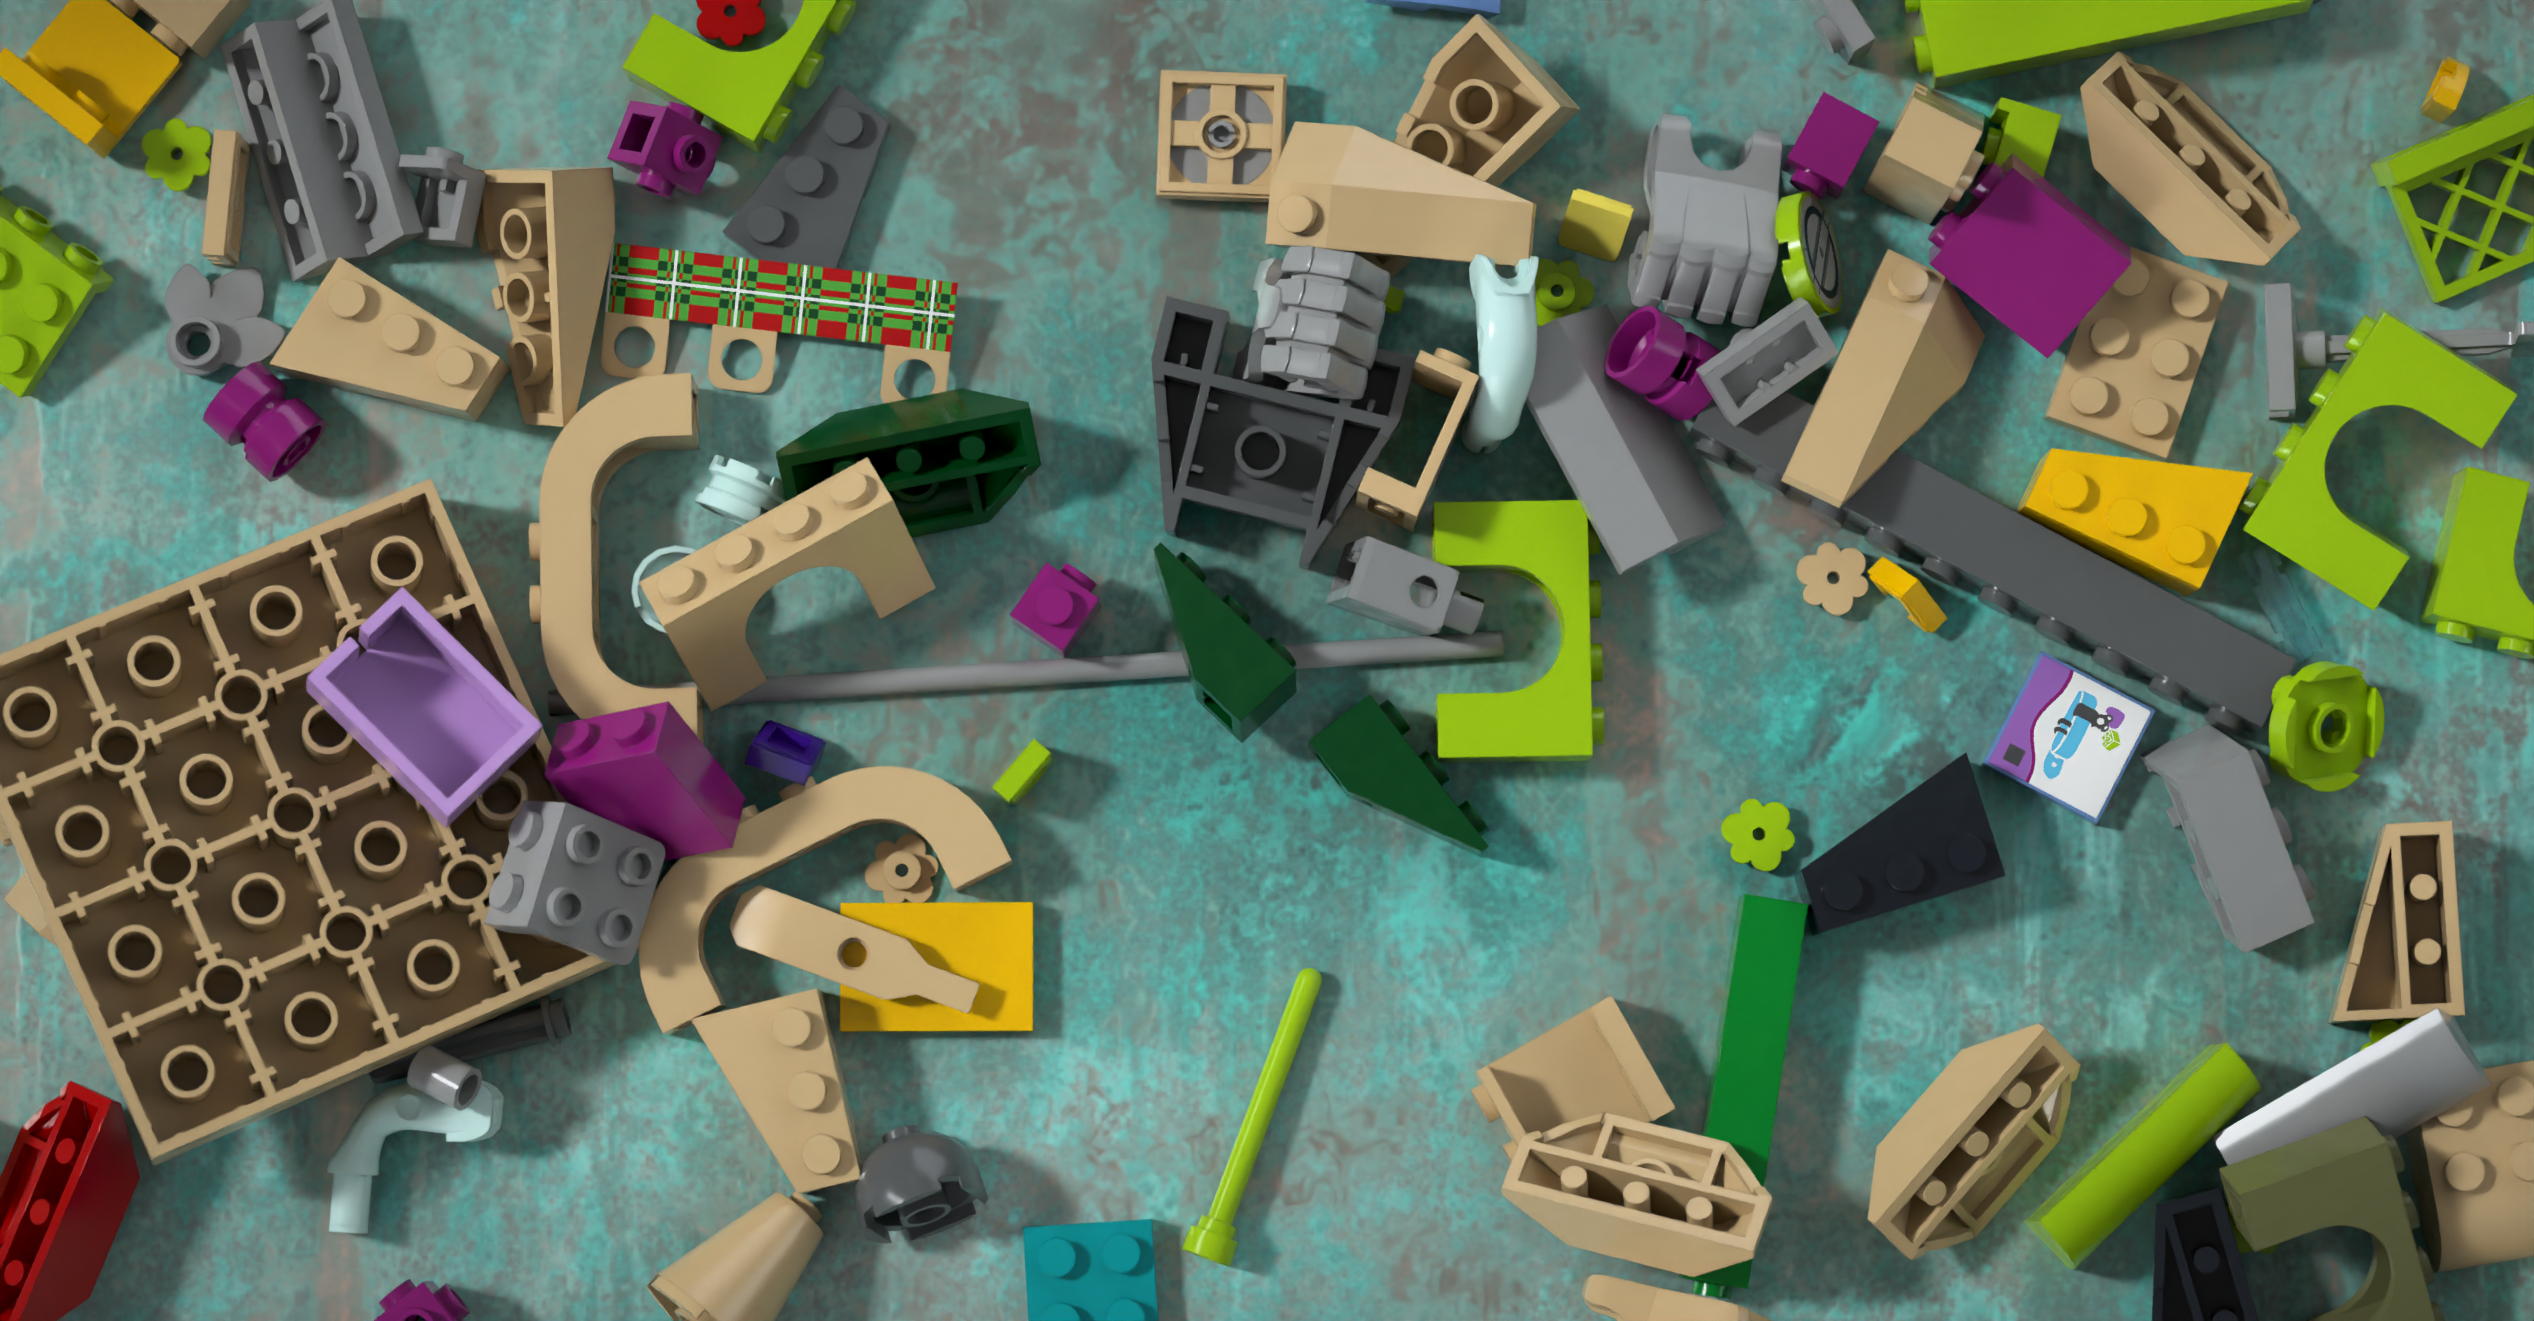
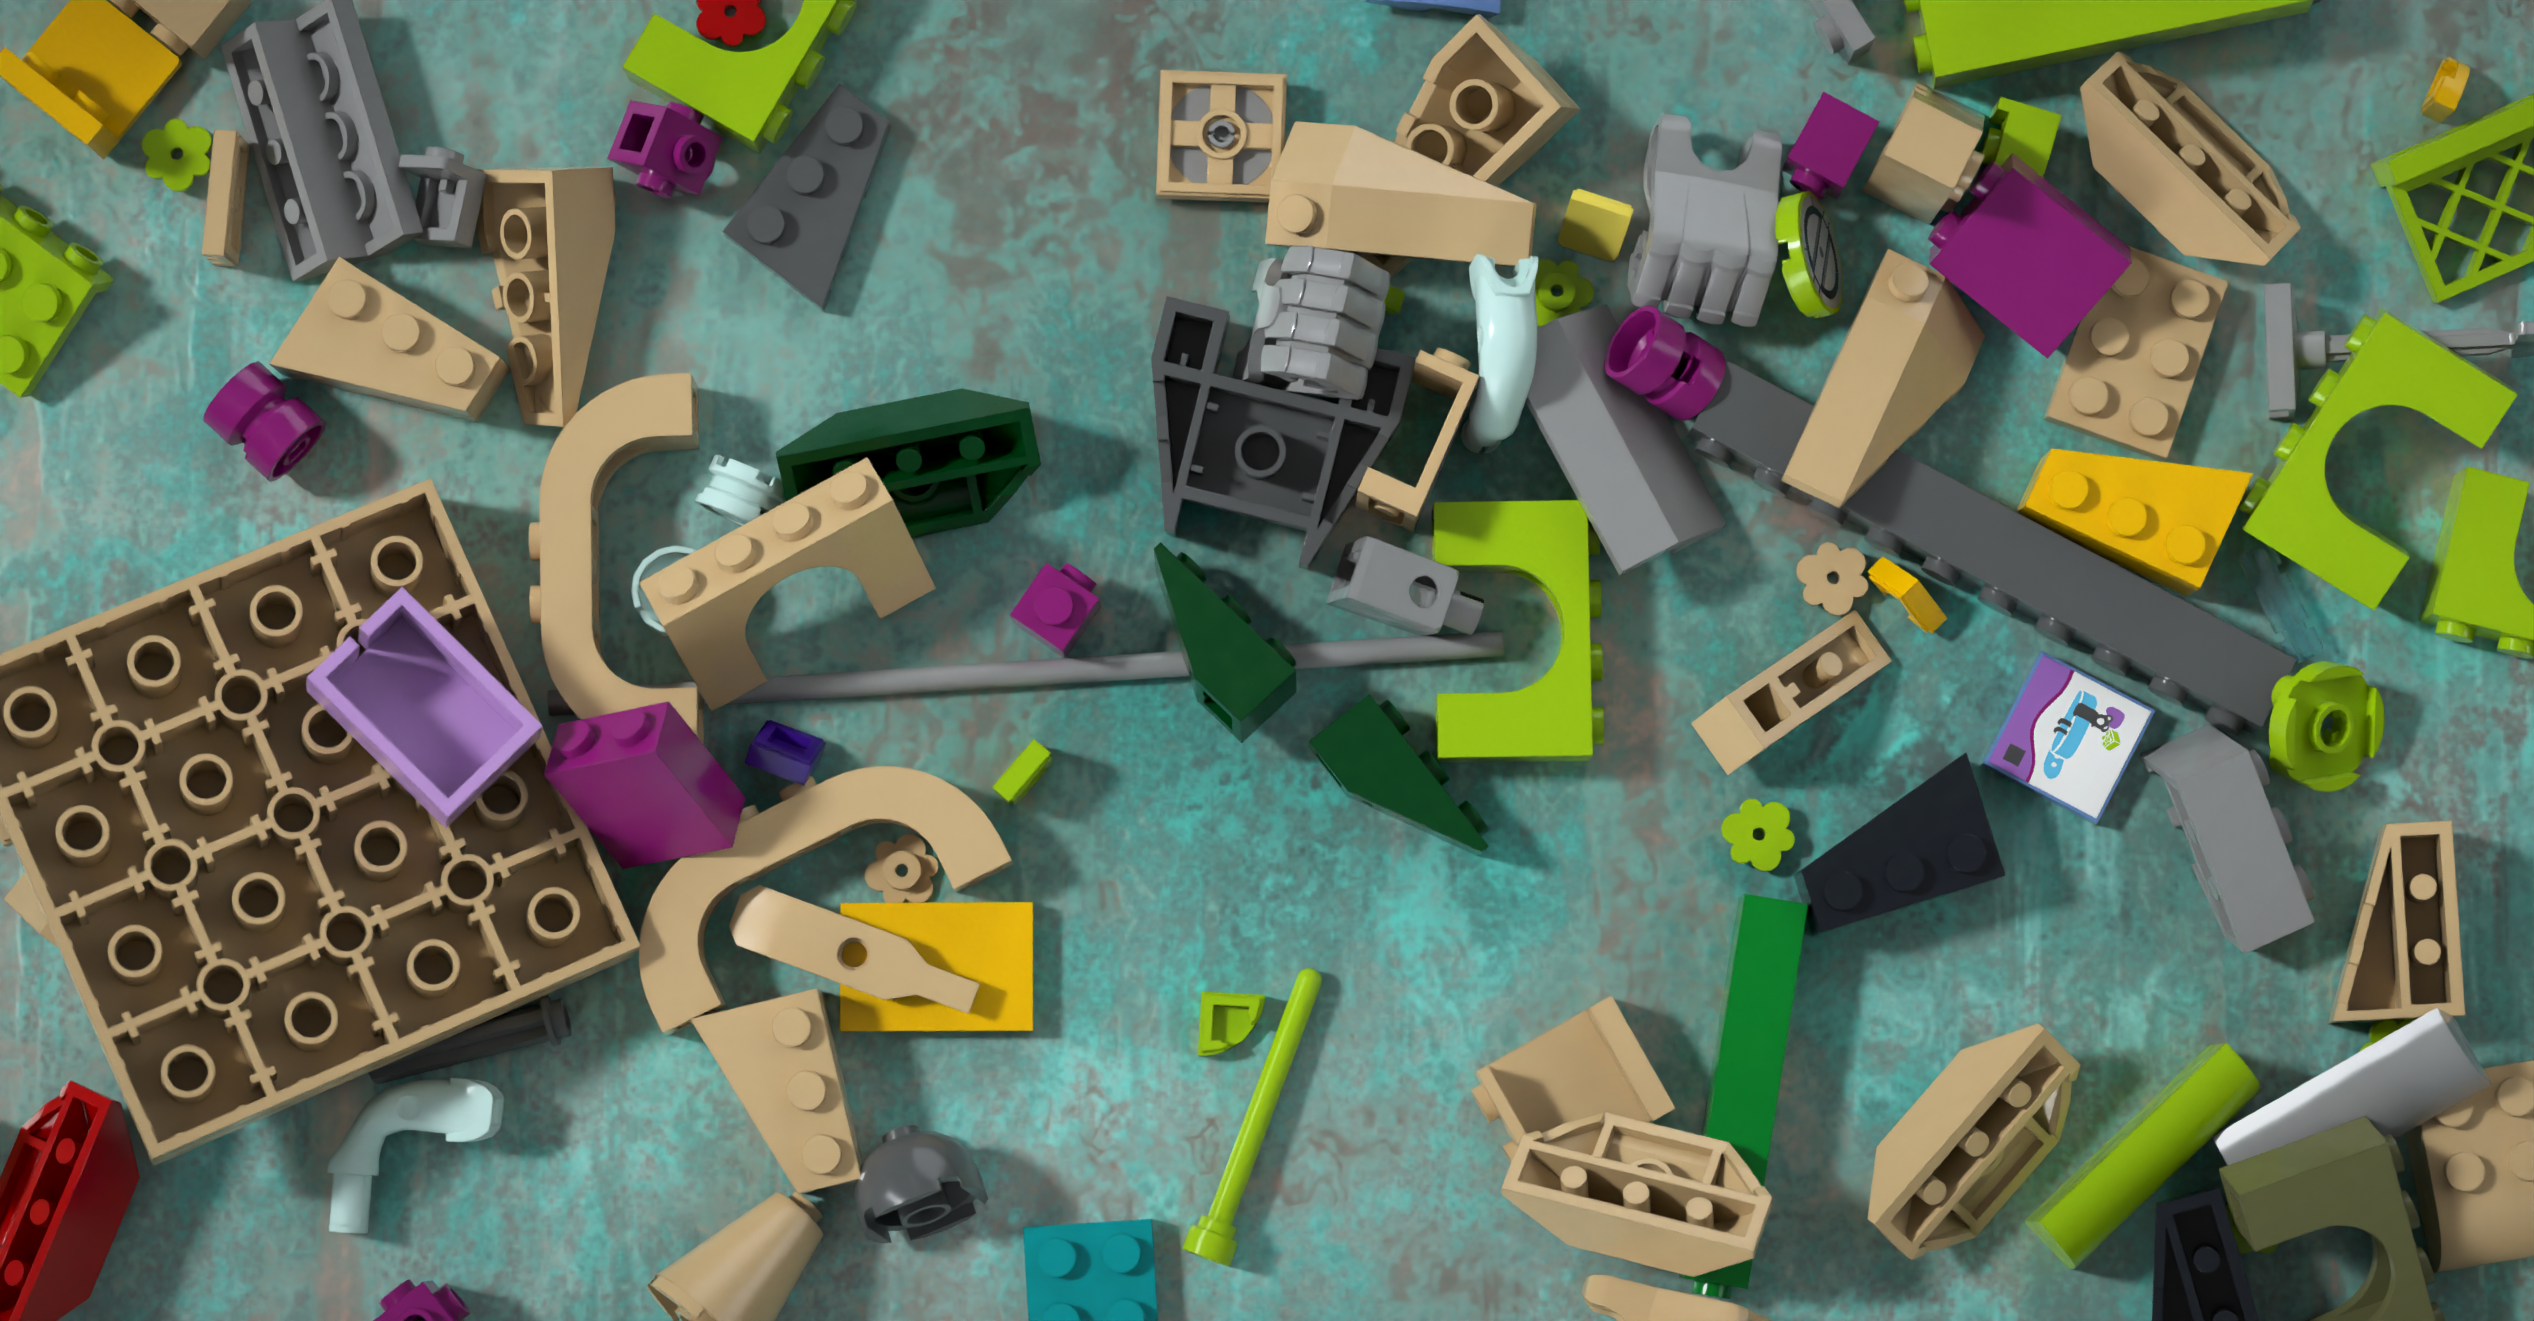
light grey plate [164,264,286,376] -> none
light grey hinge [407,1045,482,1110] -> none
light grey bracket [484,801,665,965] -> none
piece [601,243,958,403] -> none
light grey tile [1695,297,1840,426] -> none
none -> lime tile [1198,991,1265,1056]
none -> tan slope [1691,610,1892,775]

